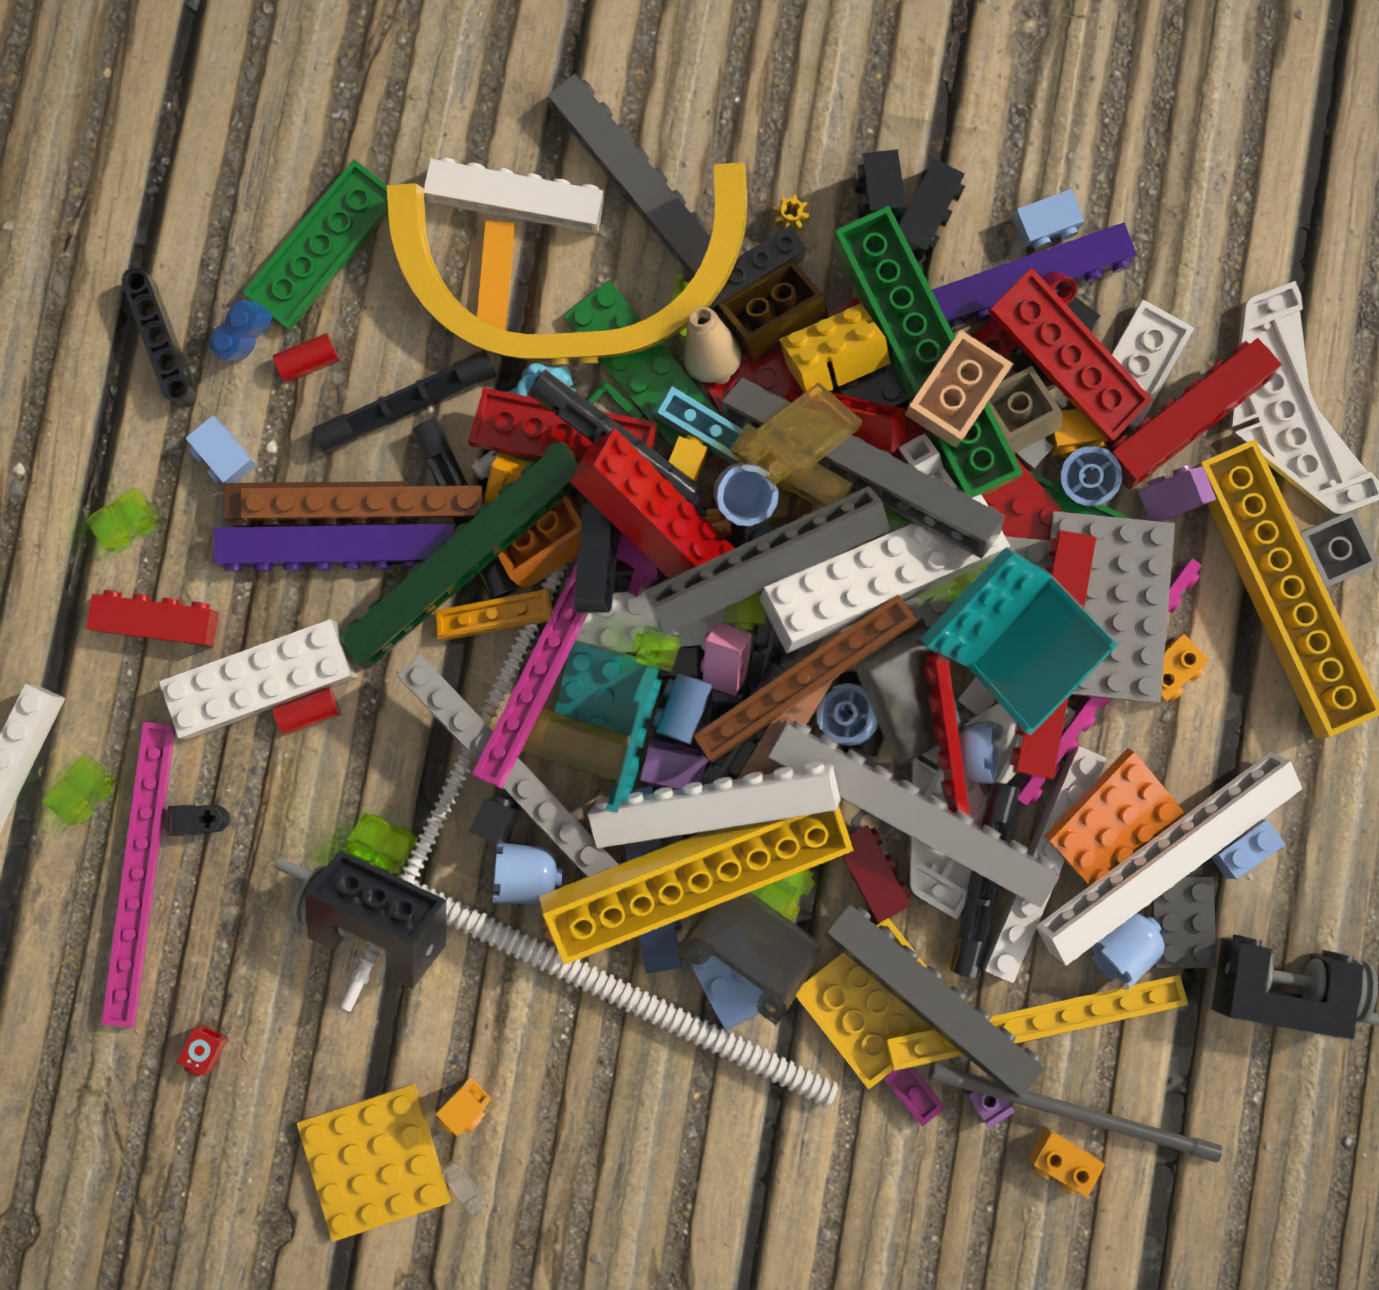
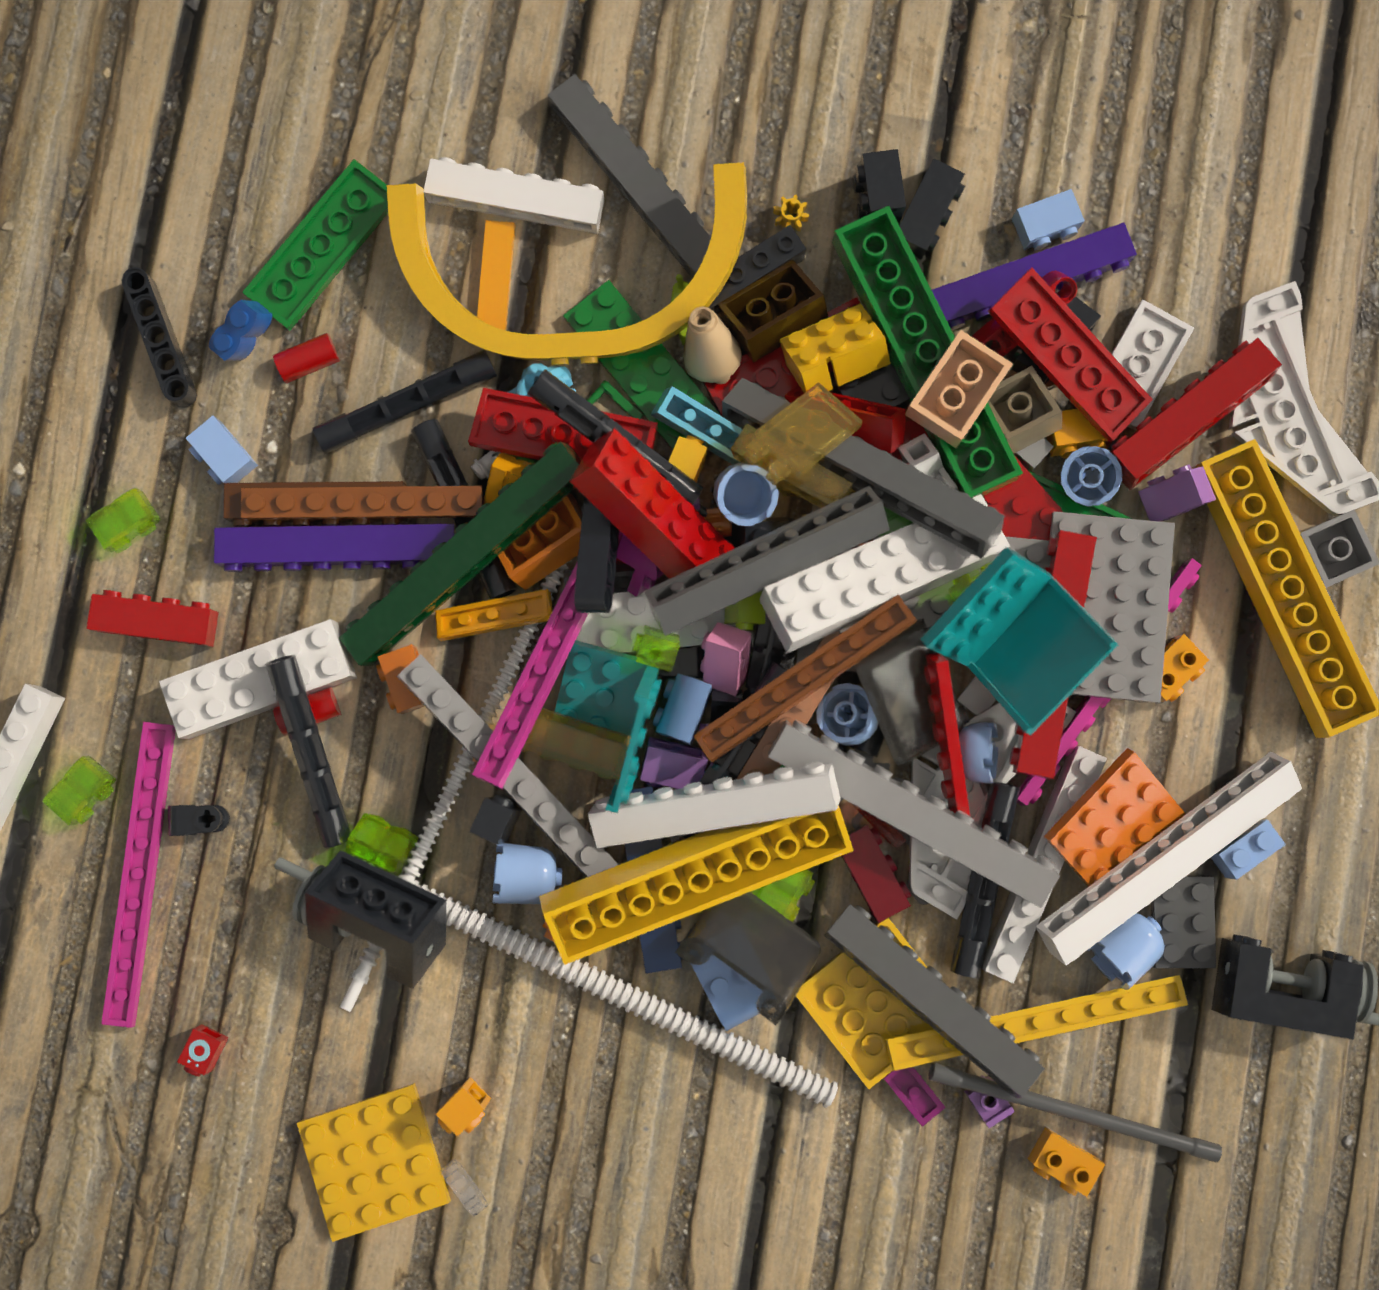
none -> black piece [265,655,352,848]
none -> orange brick [376,644,424,714]
none -> clear red tile [853,804,906,848]

